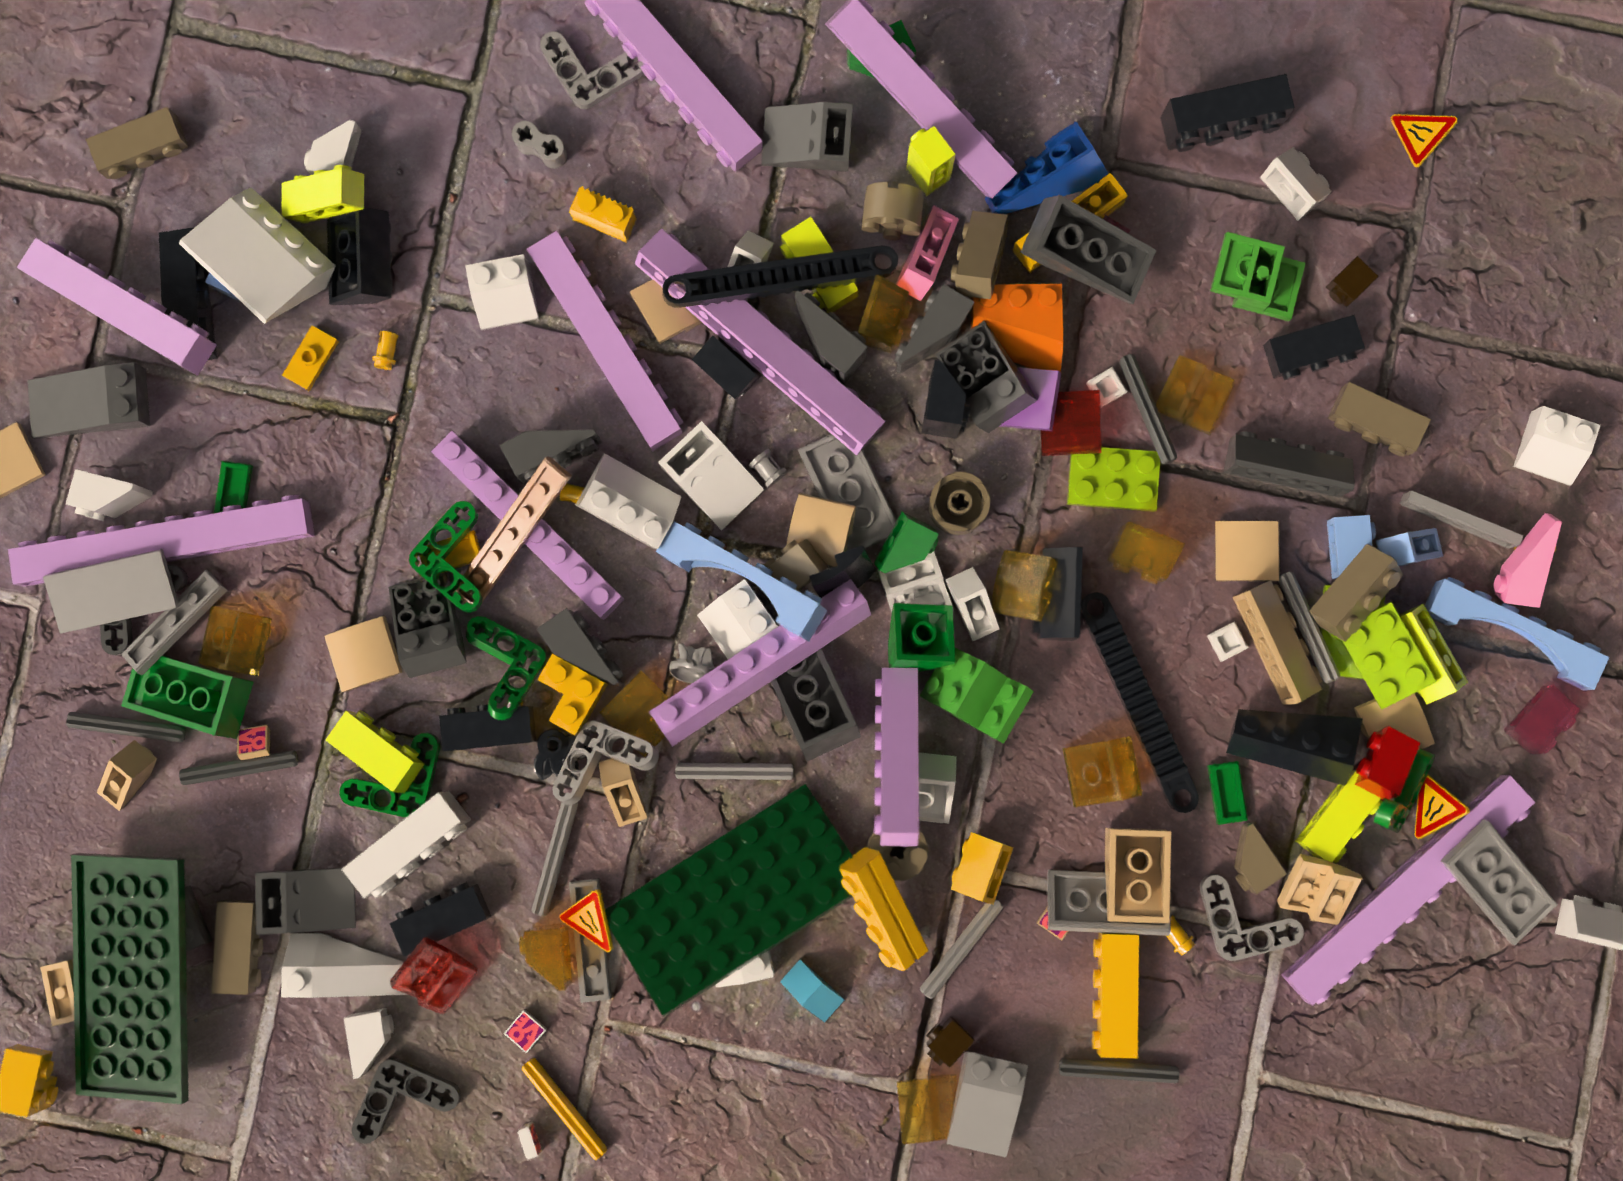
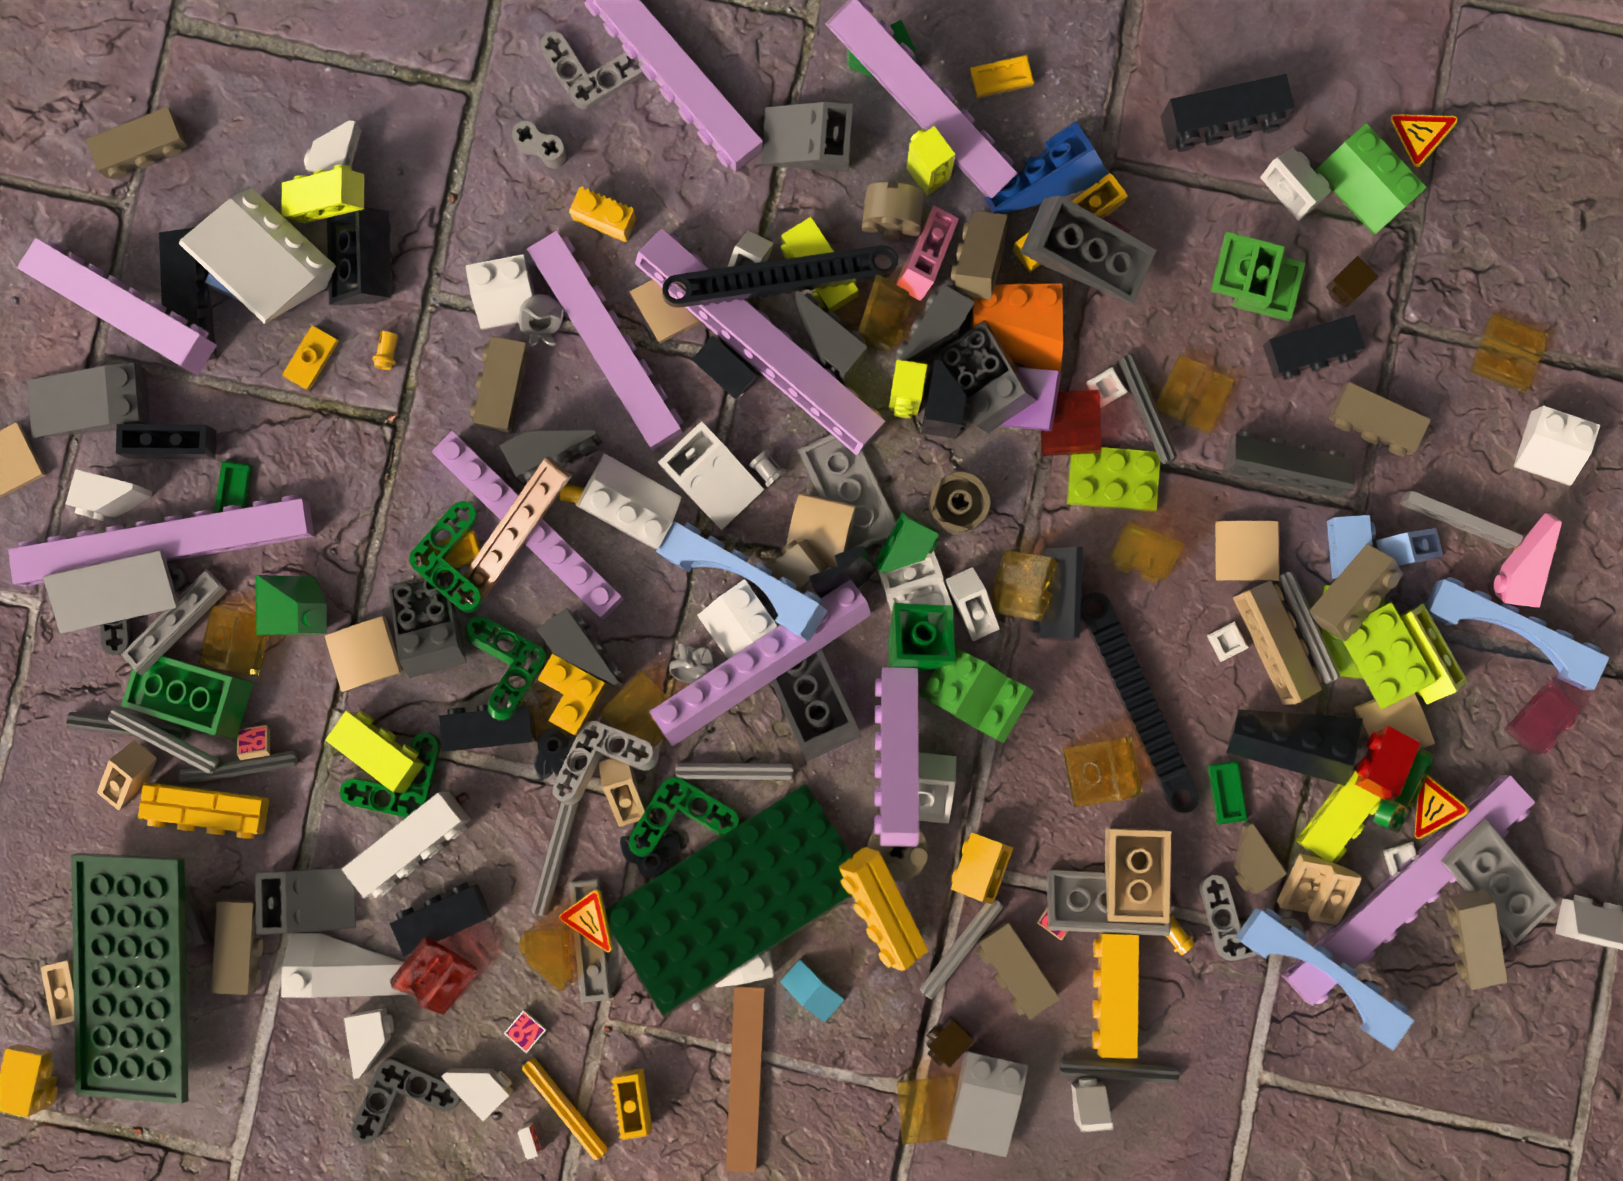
none -> light grey axle [108,707,219,773]
none -> black brick [116,424,217,460]
none -> yellow brick [138,782,270,839]
none -> green slope [255,575,327,636]
none -> white slope [442,1068,514,1121]
none -> dark tan brick [470,336,530,434]
none -> light grey piece [518,295,564,347]
none -> yellow brick [611,1069,652,1140]
none -> black plate [620,818,680,878]
none -> green beam [629,777,739,857]
none -> medium nougat tile [726,986,765,1172]
none -> neon yellow brick [888,360,927,418]
none -> yellow plate [970,55,1034,99]
none -> dark tan brick [976,921,1060,1020]
none -> white slope [1071,1078,1113,1131]
none -> light blue arch [1235,908,1414,1051]
none -> bright green slope [1315,123,1427,235]
none -> white tile [1383,842,1417,876]
none -> dark tan brick [1447,889,1507,990]
none -> clear yellow slope [1470,313,1548,393]

